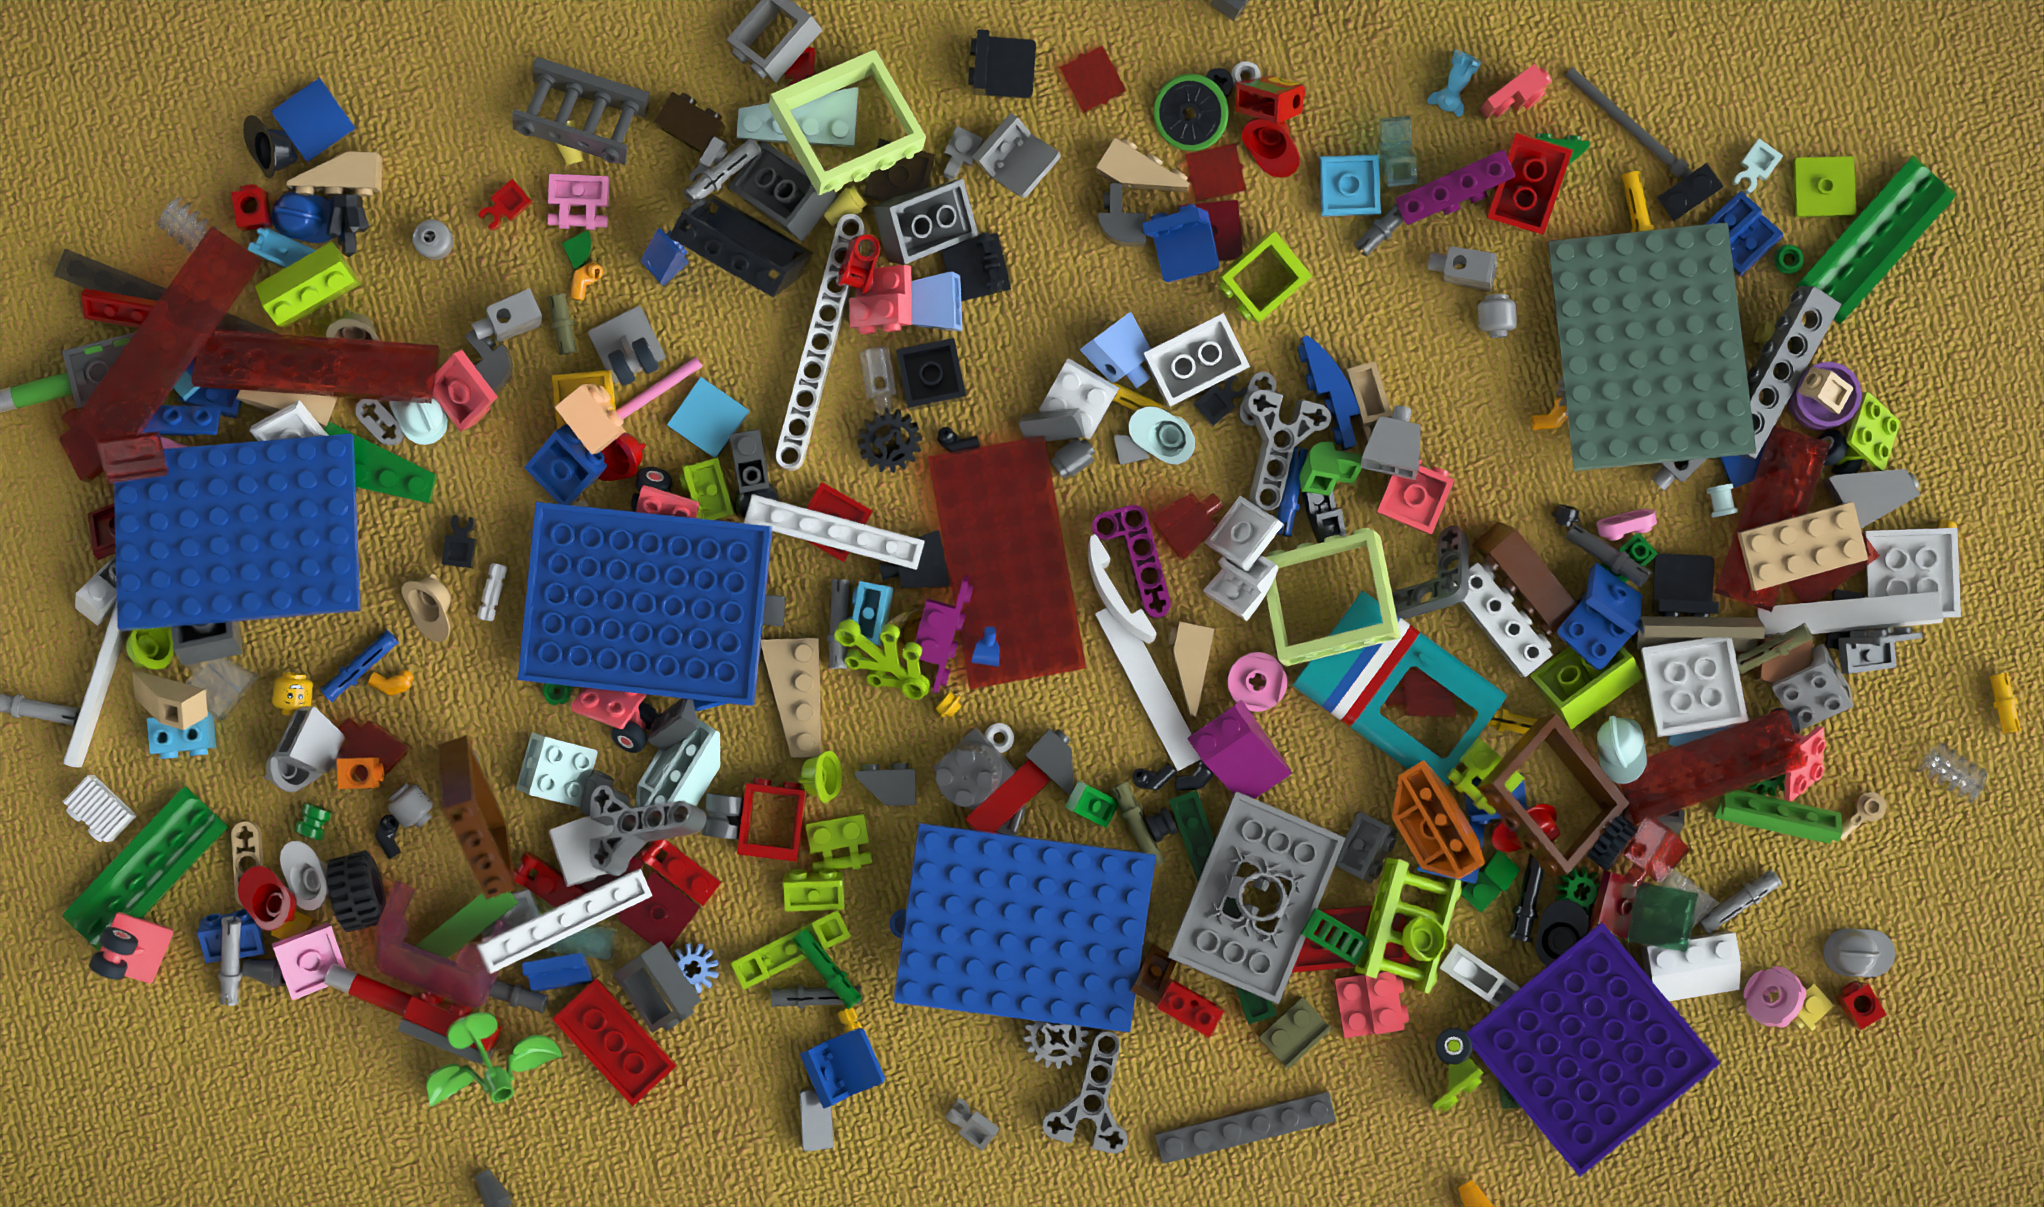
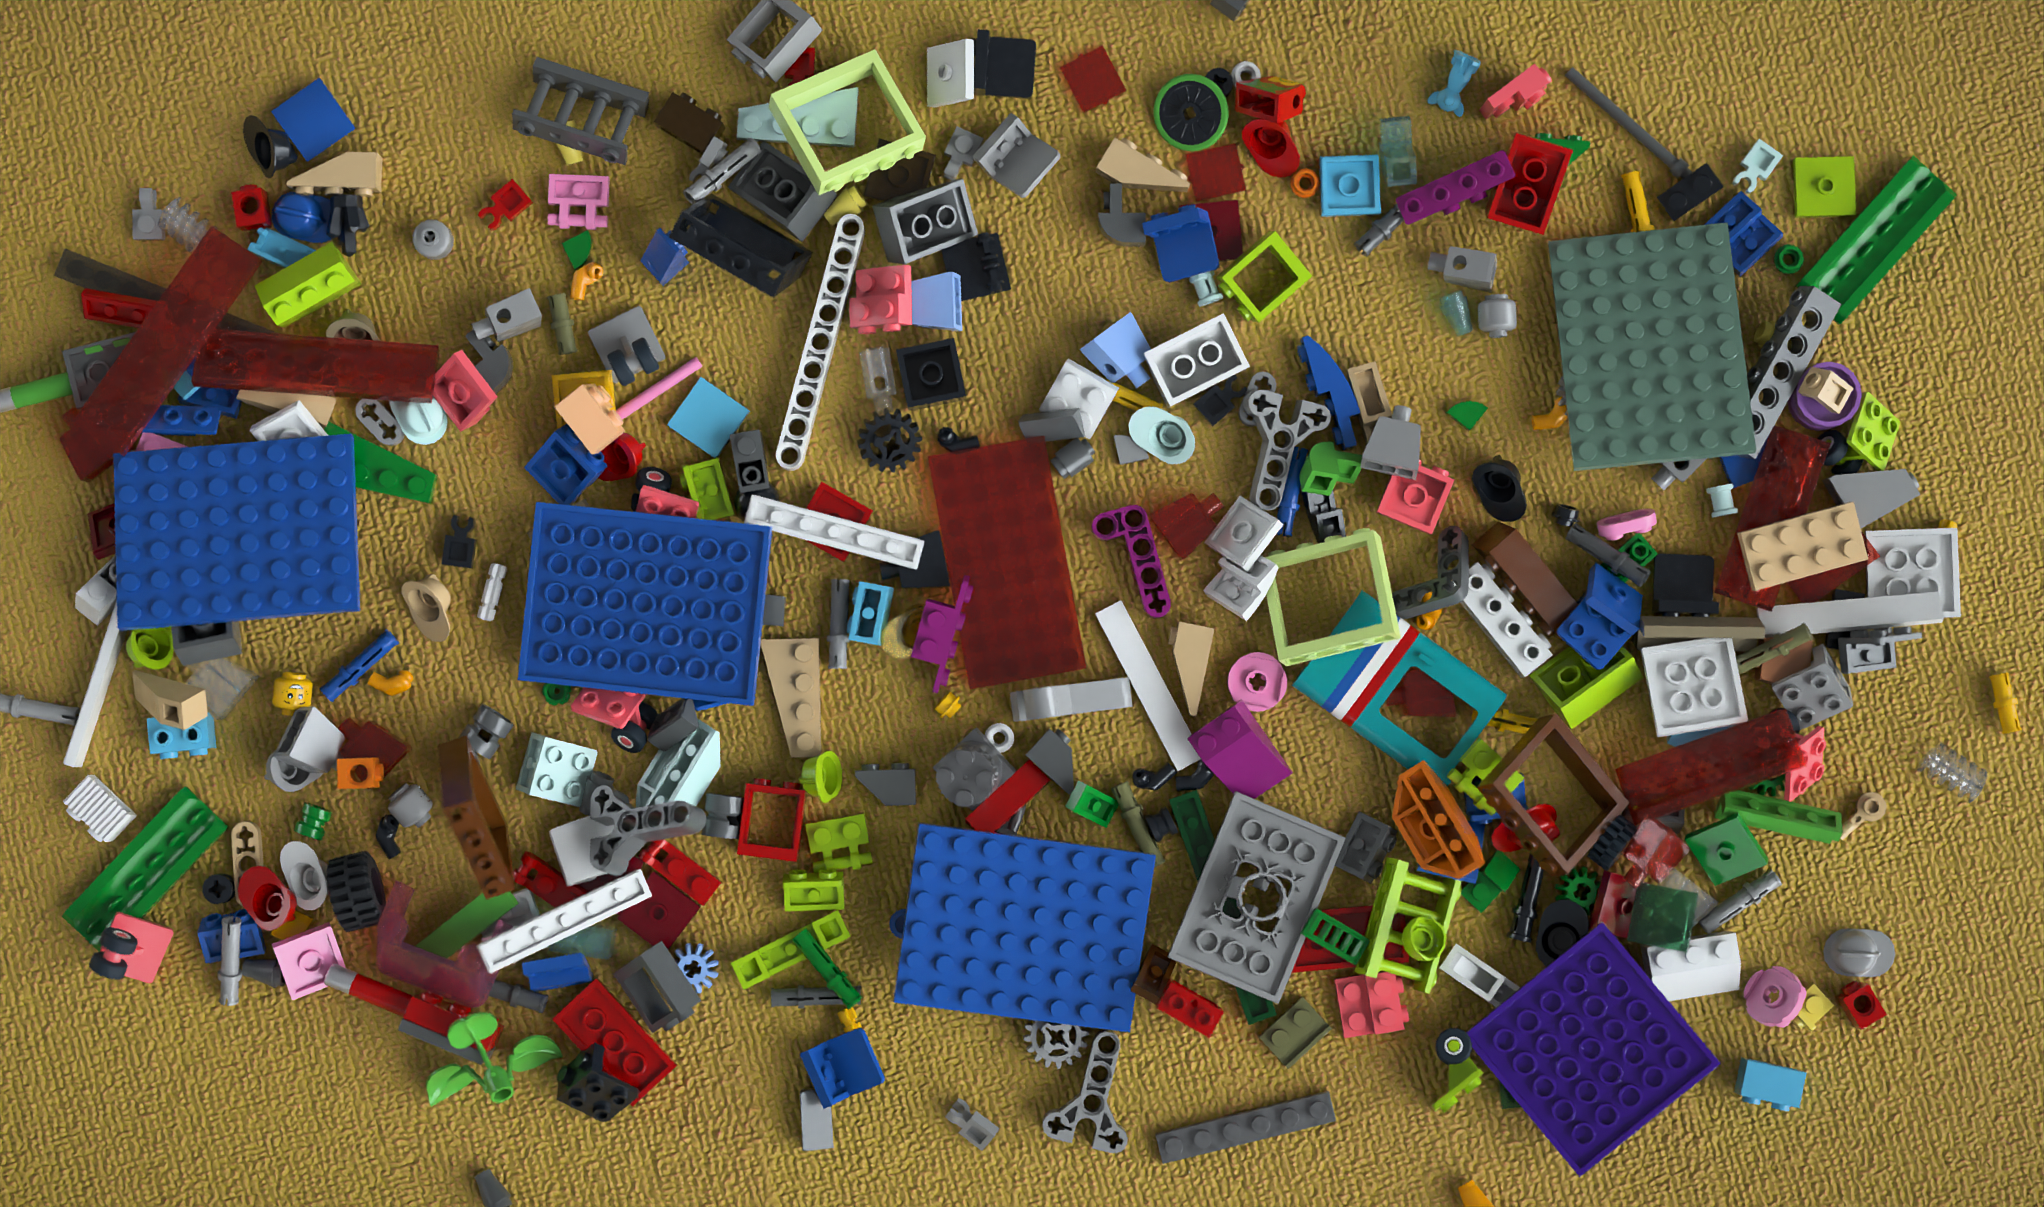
clear red plate [97,431,169,484] -> none
lime plant [834,619,931,700] -> none
red piece [836,234,880,294] -> none
blue piece [971,626,1000,667] -> none
white slope [1088,534,1157,644] -> none
light aqua piece [1597,716,1647,784] -> none
none -> light grey plate [132,188,165,240]
none -> black wheel [202,873,235,904]
none -> dark grey wheel [458,703,514,759]
none -> black bracket [556,1043,639,1122]
none -> white plate [927,39,974,108]
none -> light grey beam [1010,677,1133,722]
none -> light aqua bush [1189,271,1223,307]
none -> orange plate [1290,168,1320,198]
none -> light orange arm [1416,592,1442,630]
none -> clear light blue cone [1439,290,1473,336]
none -> green tile [1446,401,1488,432]
none -> black piece [1472,455,1527,522]
none -> green plate [1685,813,1768,886]
none -> medium azure brick [1734,1057,1806,1111]

